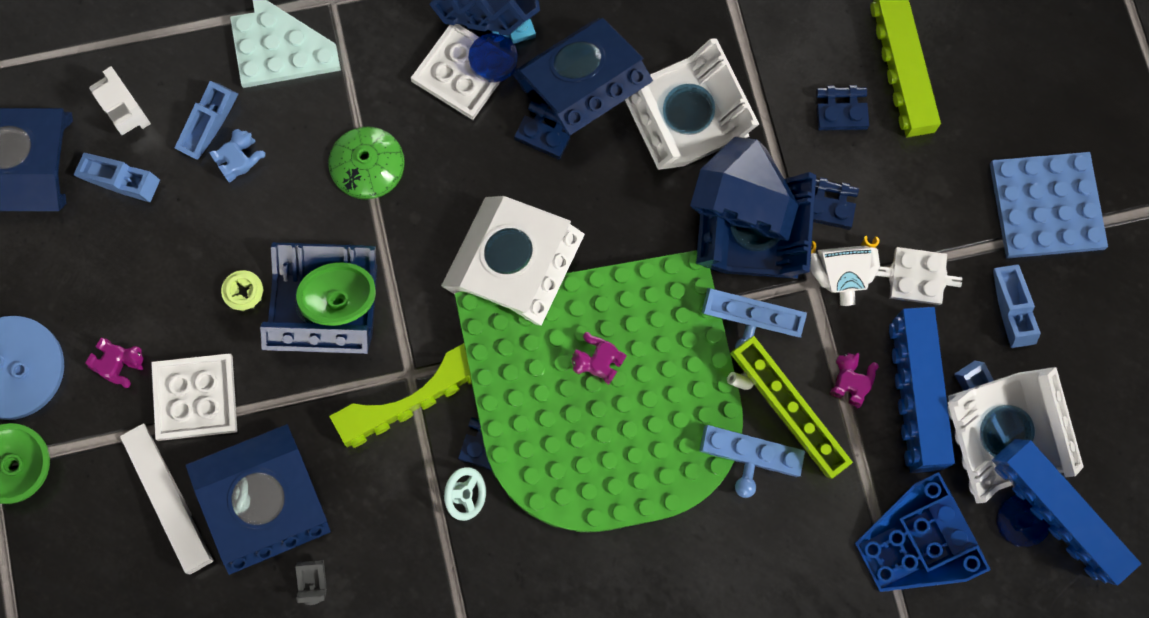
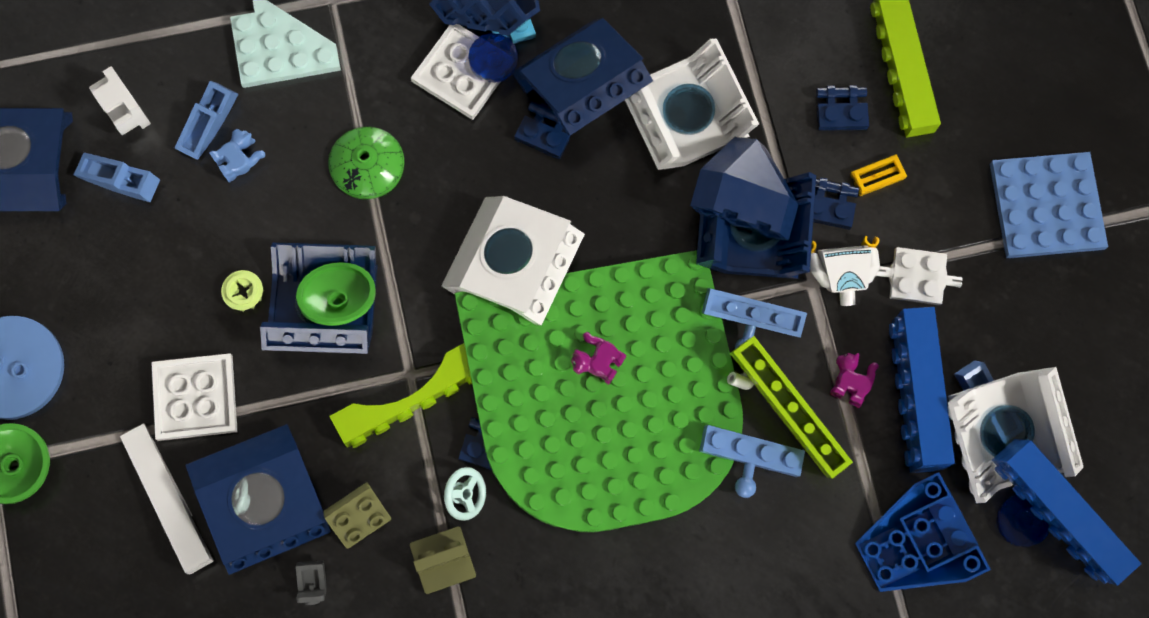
magenta animal [86,338,143,388] -> none
medium blue slope [993,265,1041,348] -> none
none -> olive bracket [323,482,391,549]
none -> olive bracket [410,526,476,594]
none -> yellow tile [850,154,907,196]

